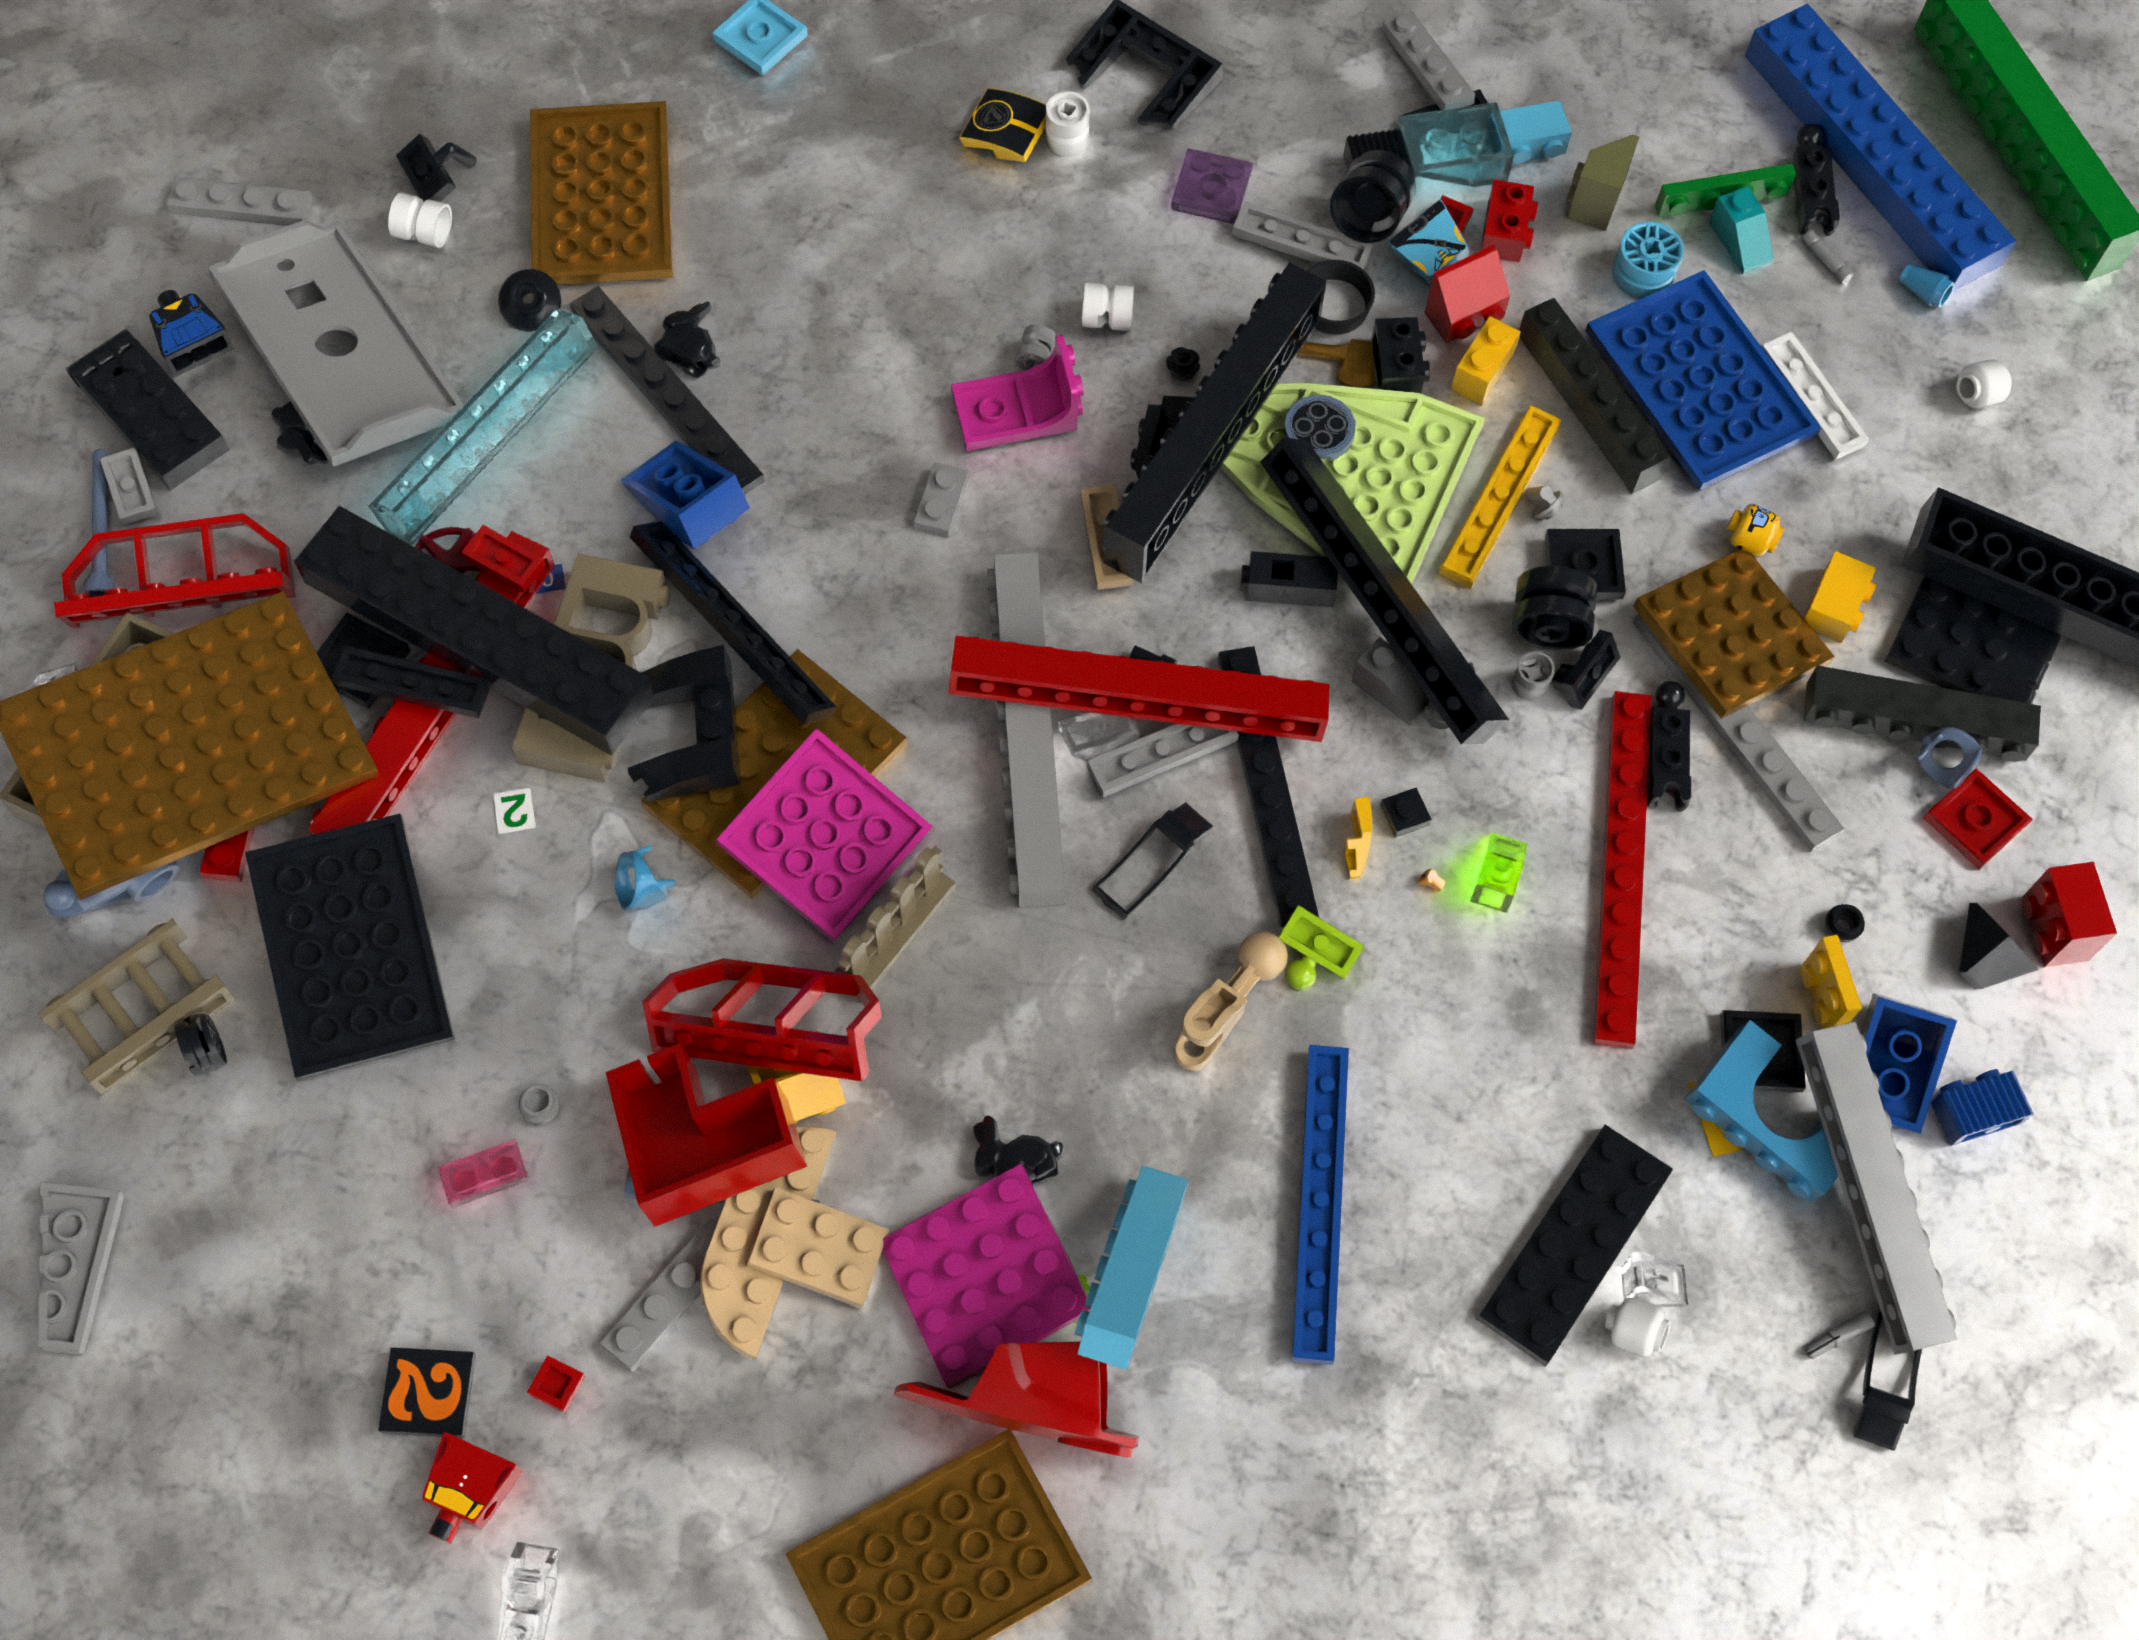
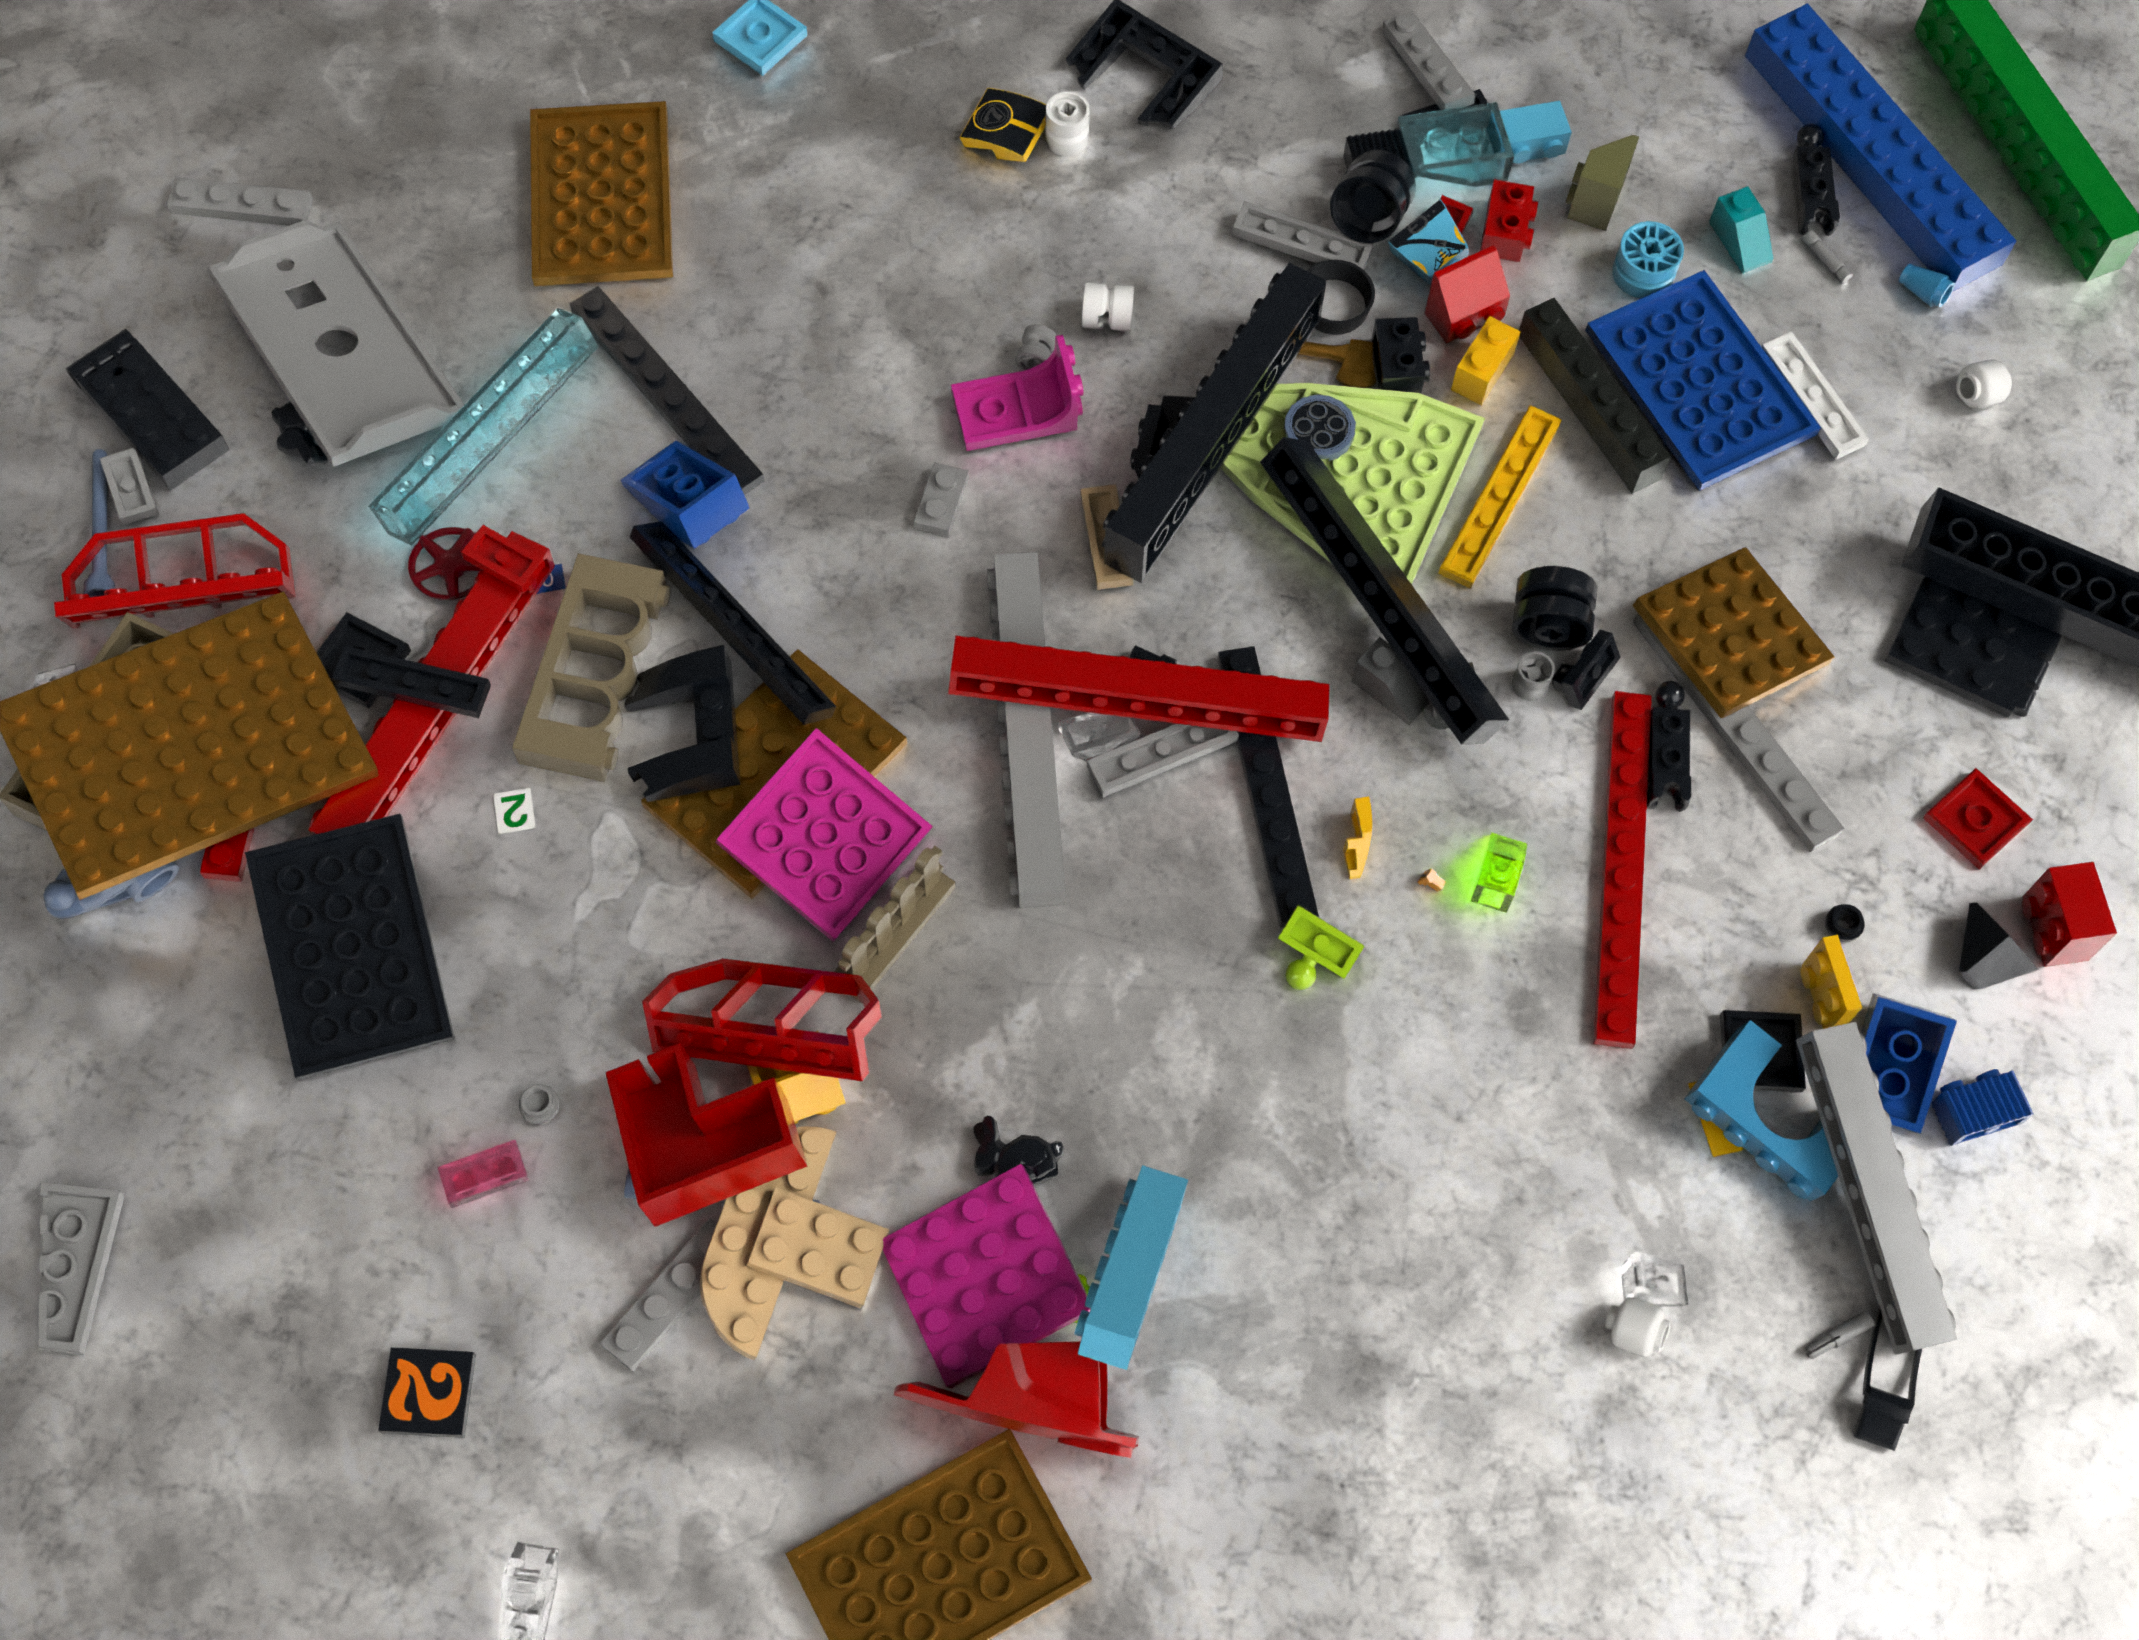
dark tan fence [38,918,235,1096] -> none
torso [149,290,235,378] -> none
black wheel [174,1013,227,1077] -> none
black brick [294,505,655,756] -> none
white wheel [388,192,452,248] -> none
black plate [396,134,477,202] -> none
red torso [422,1432,523,1544] -> none
black piece [498,269,561,332] -> none
red plate [527,1355,586,1414] -> none
dark azure piece [615,845,675,911] -> none
black animal [654,301,721,379] -> none
black piece [1092,802,1214,920] -> none
black plate [1166,347,1200,381] -> none
clear purple plate [1171,148,1253,224] -> none
tan piece [1174,931,1288,1071] -> none
black brick [1240,551,1338,608] -> none
blue plate [1292,1045,1349,1365] -> none
black plate [1380,787,1432,838] -> none
black plate [1476,1124,1673,1367] -> none
light grey plate [1524,485,1564,520] -> none
black plate [1545,529,1626,599] -> none
green plate [1655,163,1796,217] -> none
yellow head [1726,504,1784,557] -> none
pearl dark grey brick [1803,665,2041,762] -> none
yellow brick [1804,551,1877,643] -> none
sand blue piece [1917,727,1982,789] -> none

